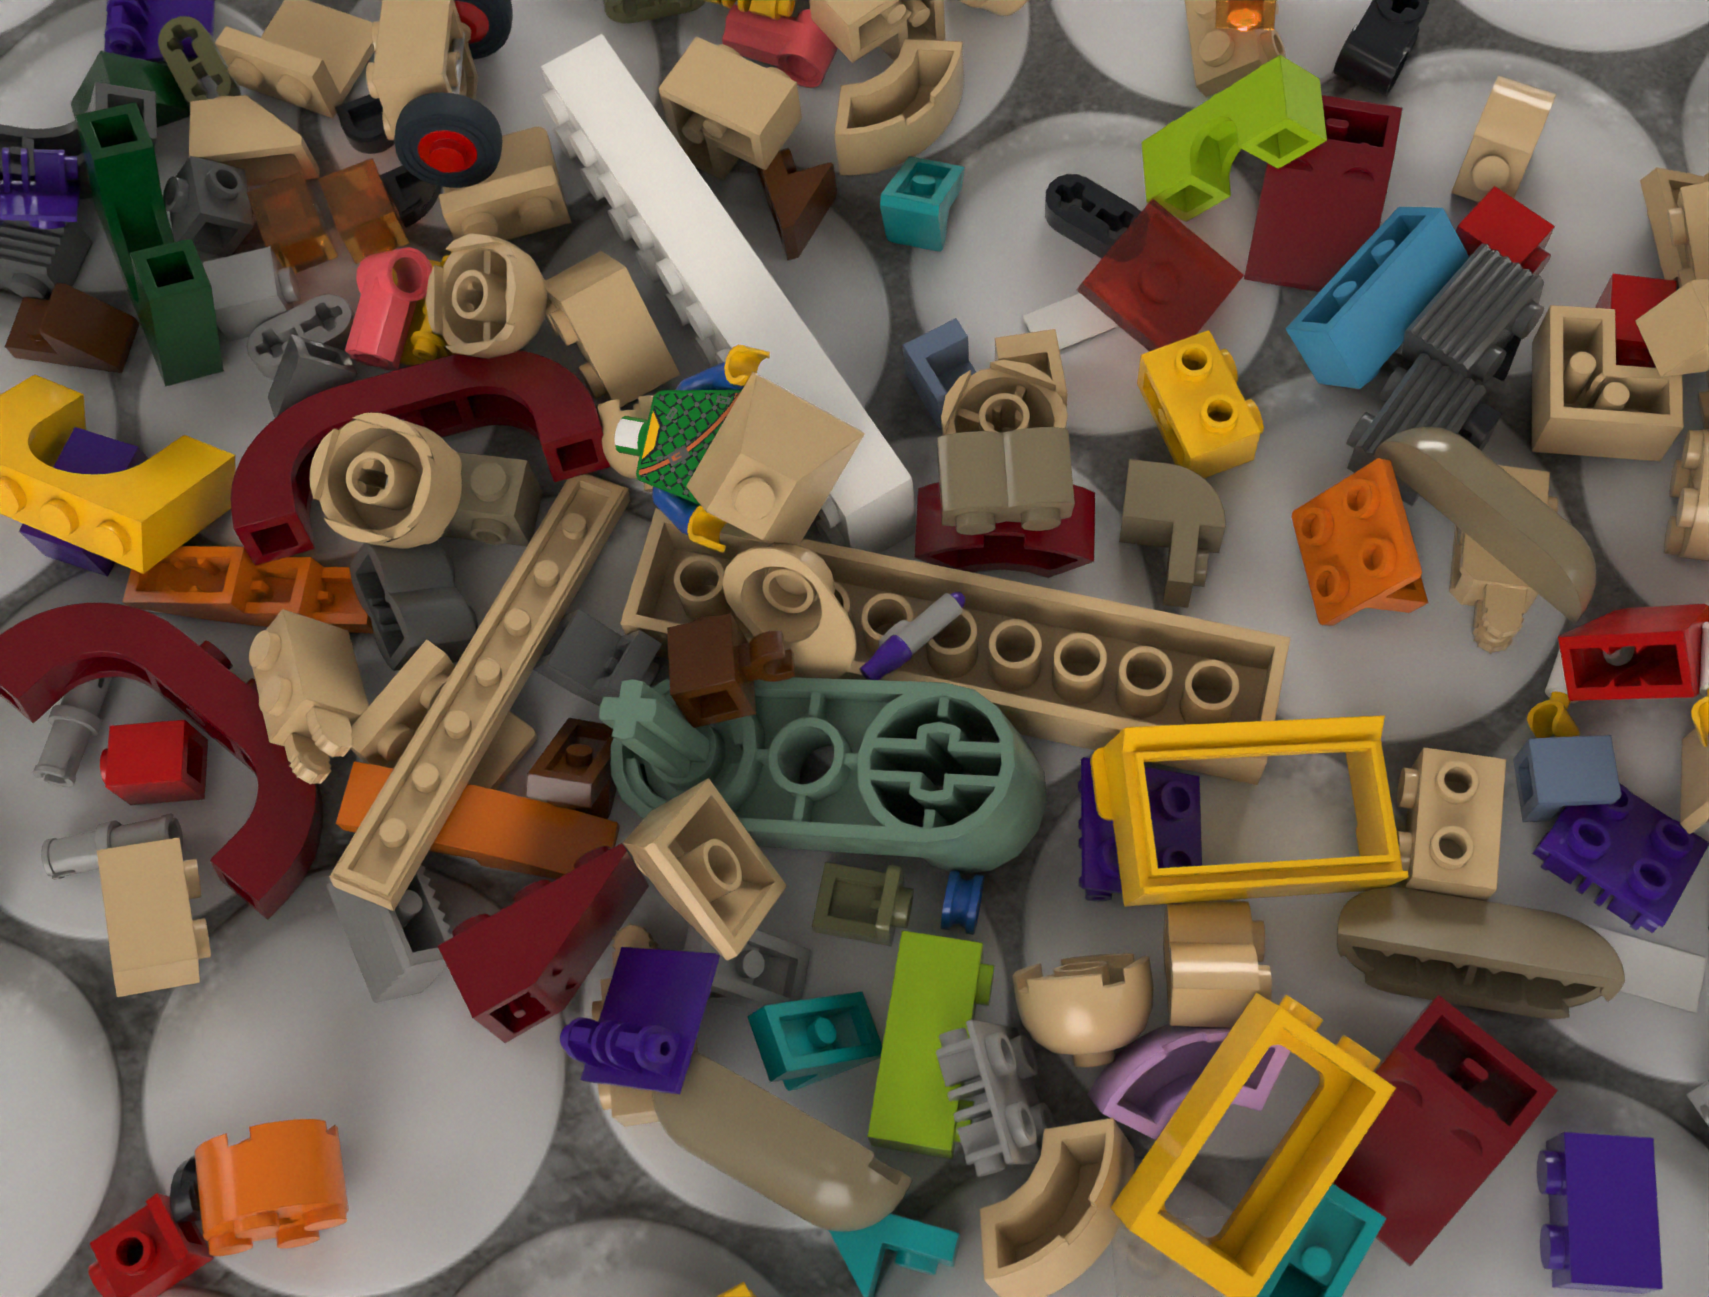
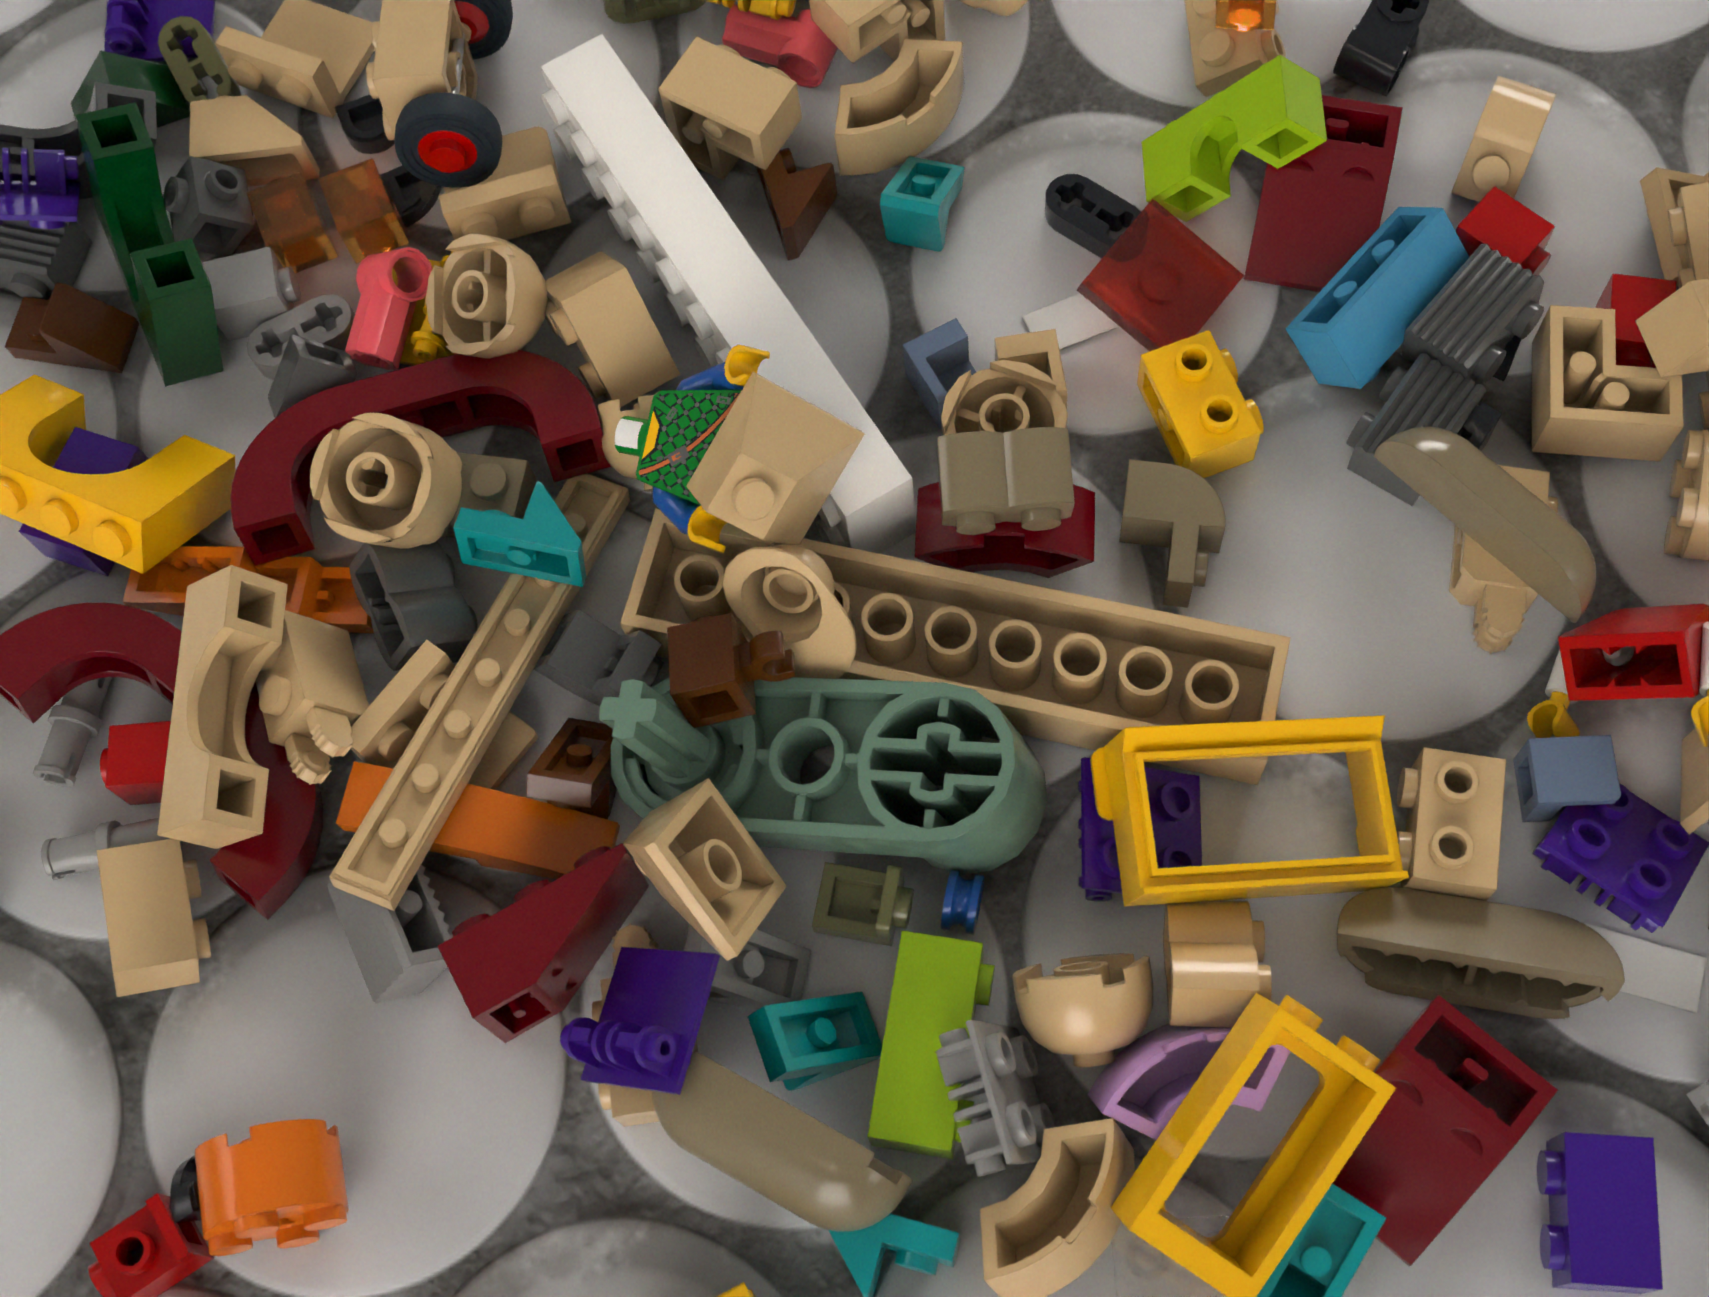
piece [859,592,965,680] -> none
orange bracket [1291,458,1428,626] -> none
none -> tan arch [157,565,288,849]
none -> teal slope [453,481,587,587]

